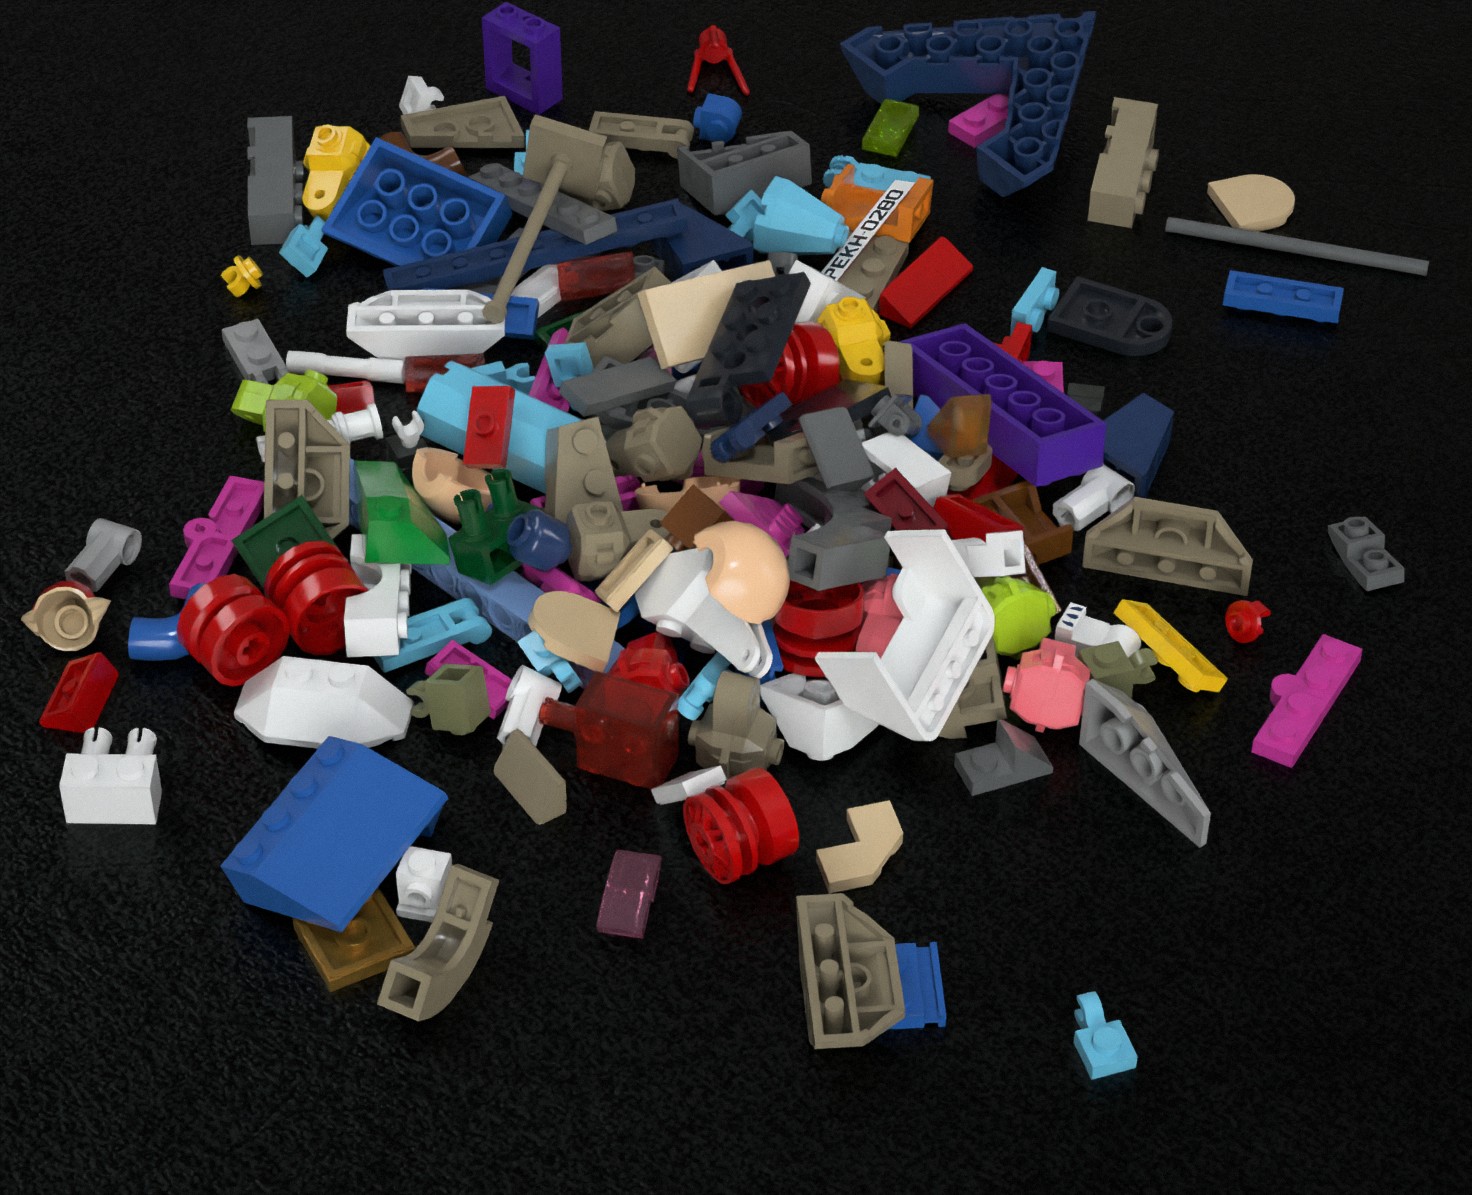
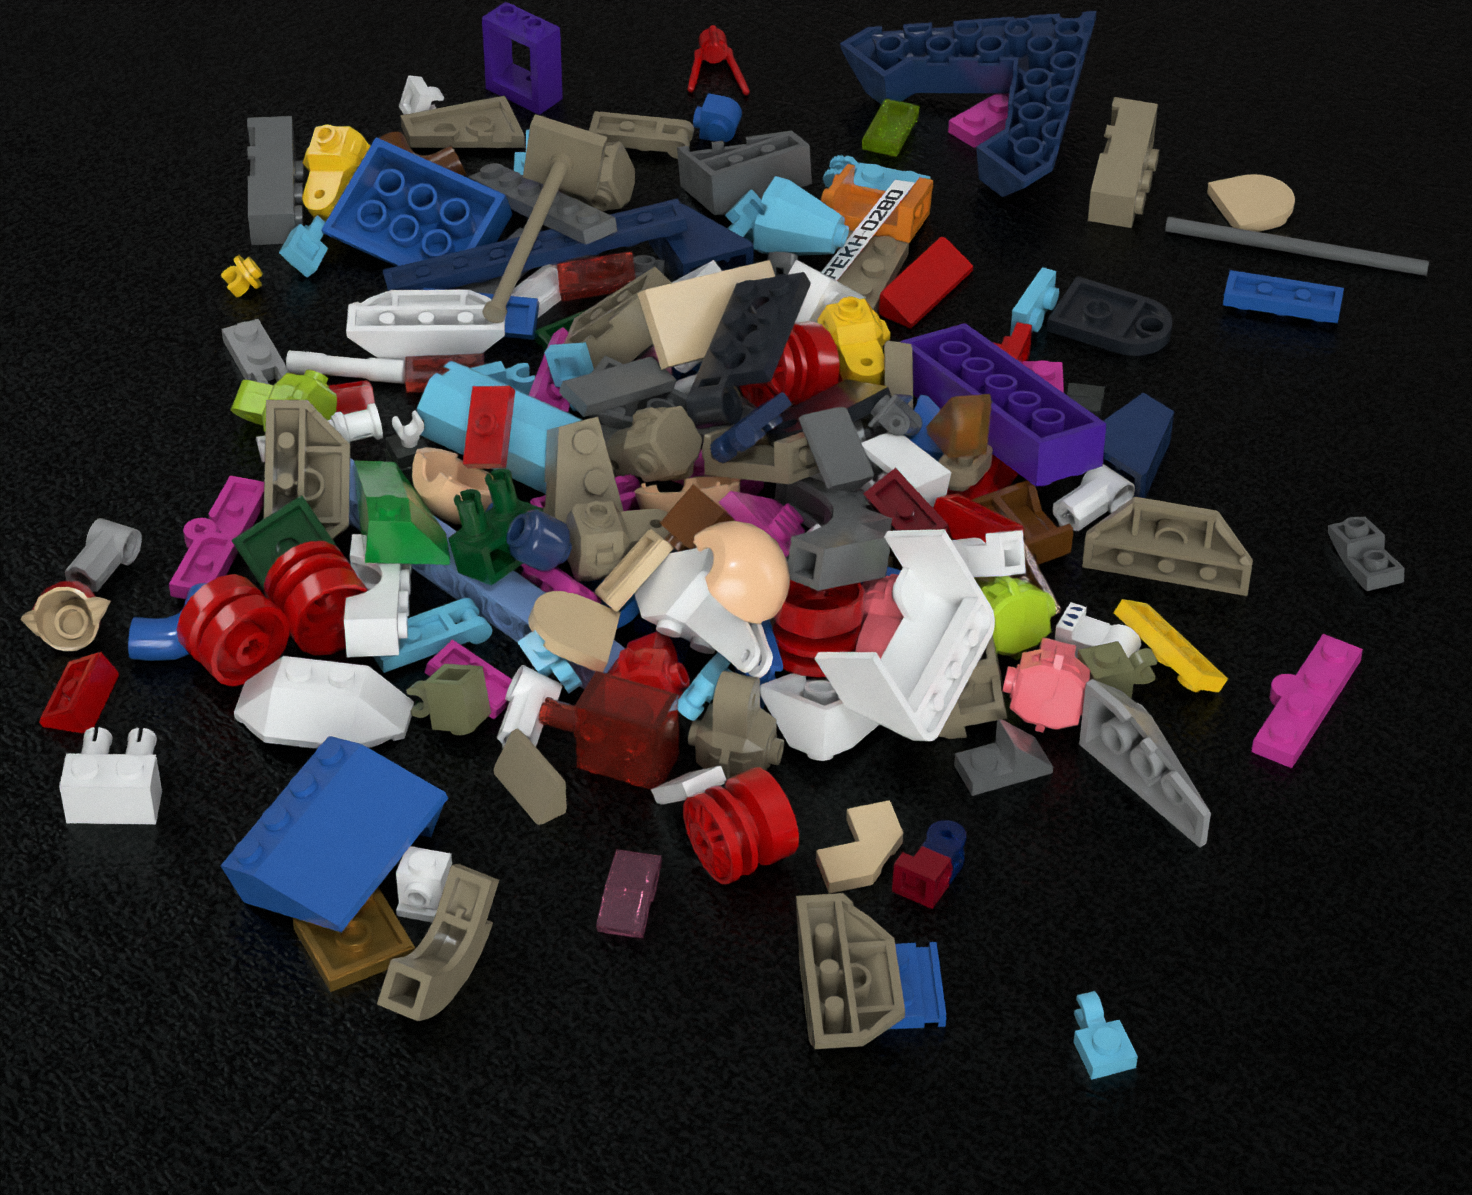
red plate [1225,600,1271,643] -> none
none -> dark red leg [892,820,967,909]

